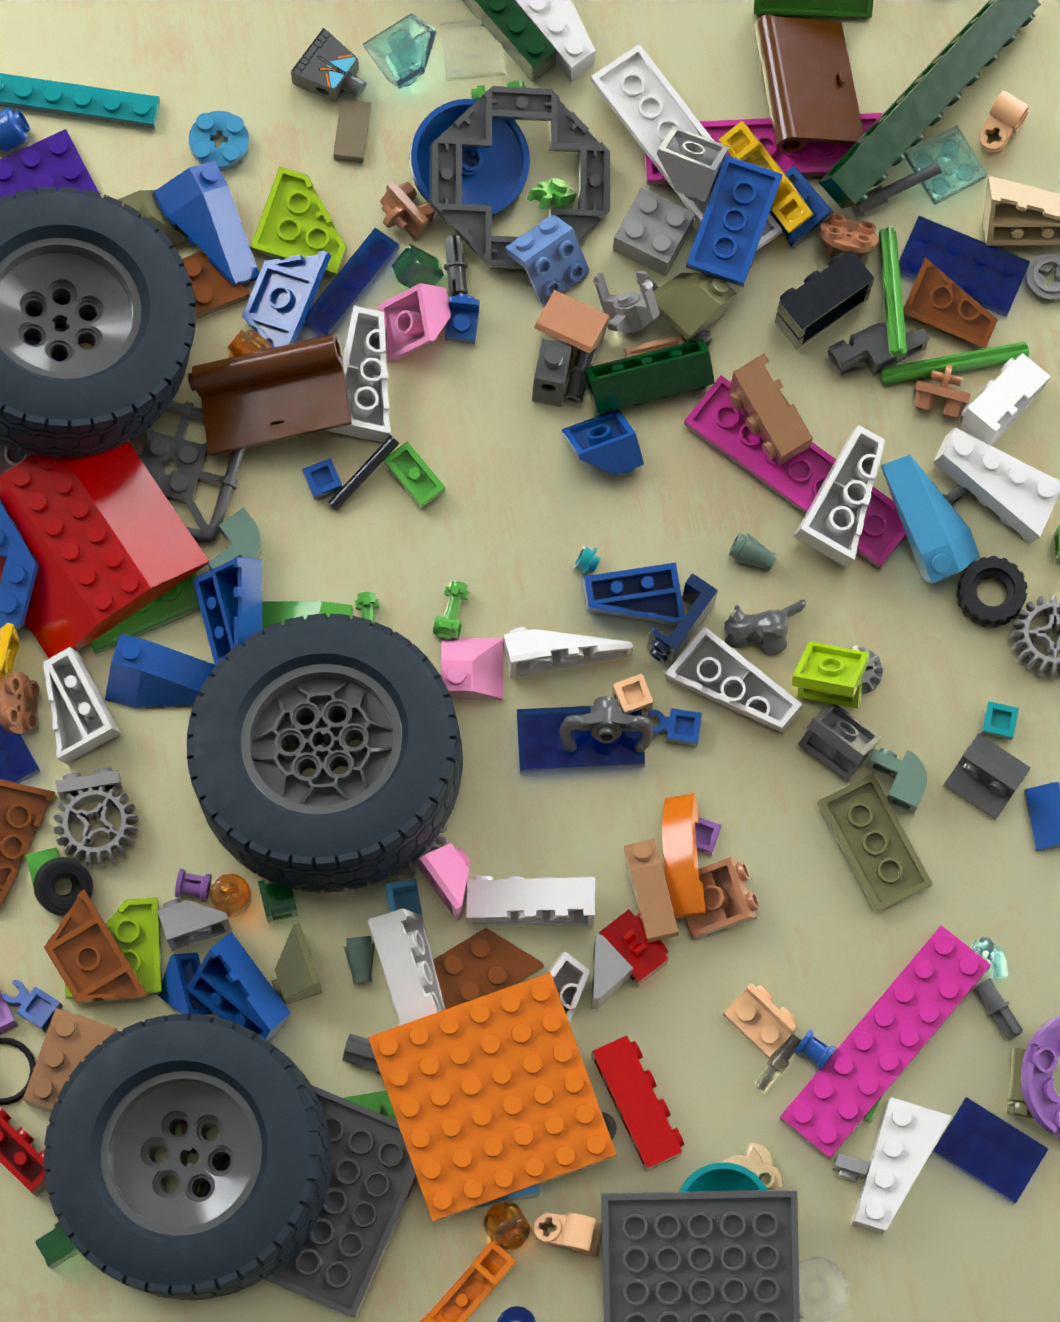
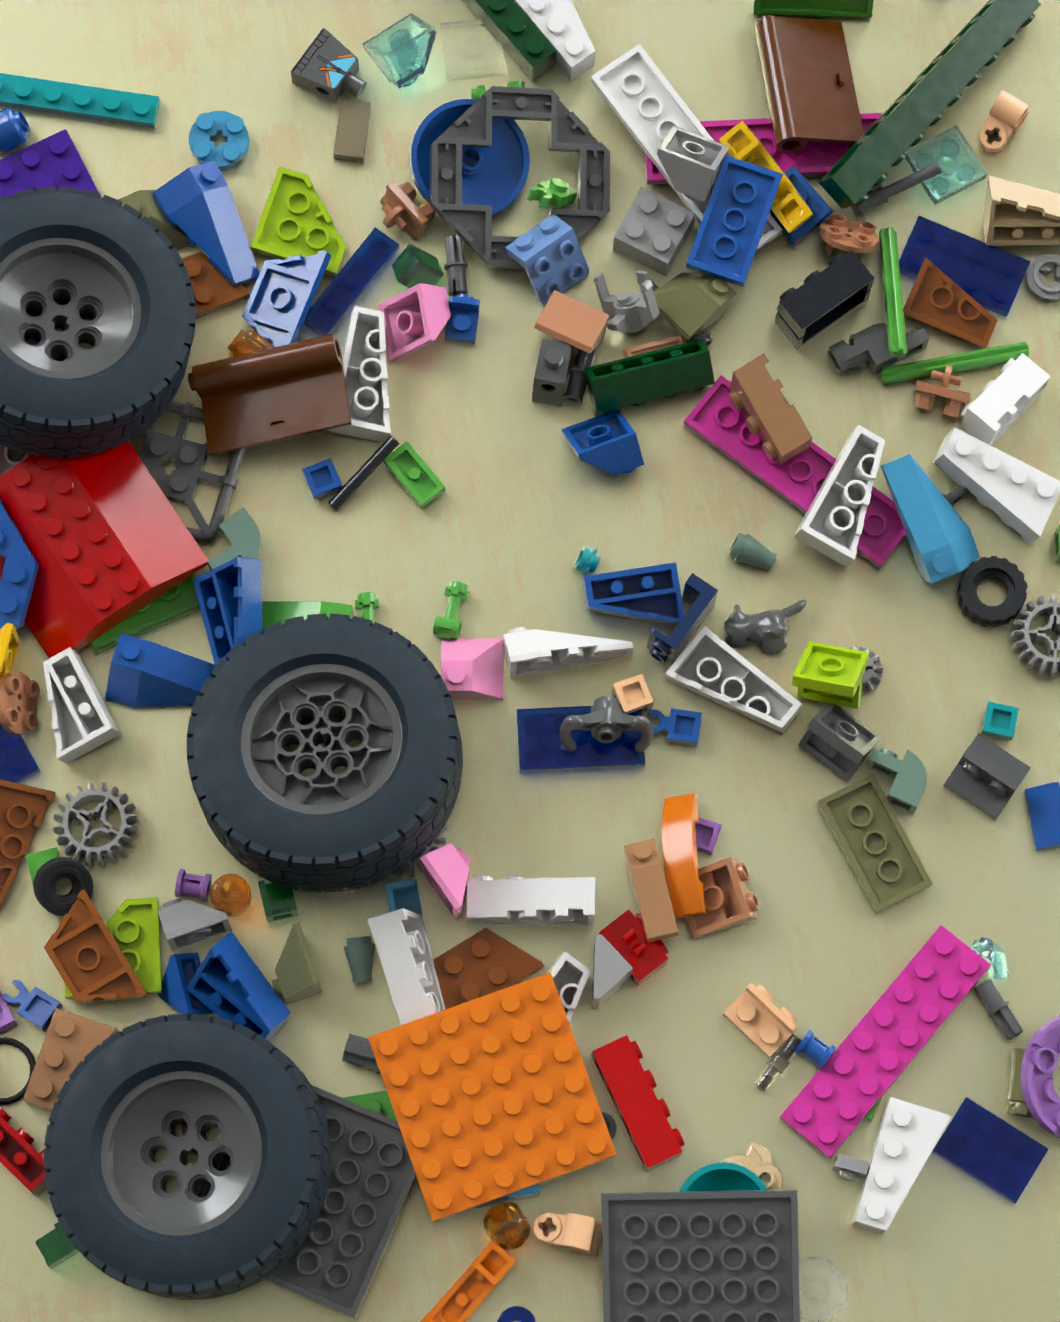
light grey plate [56,767,123,800] -> none

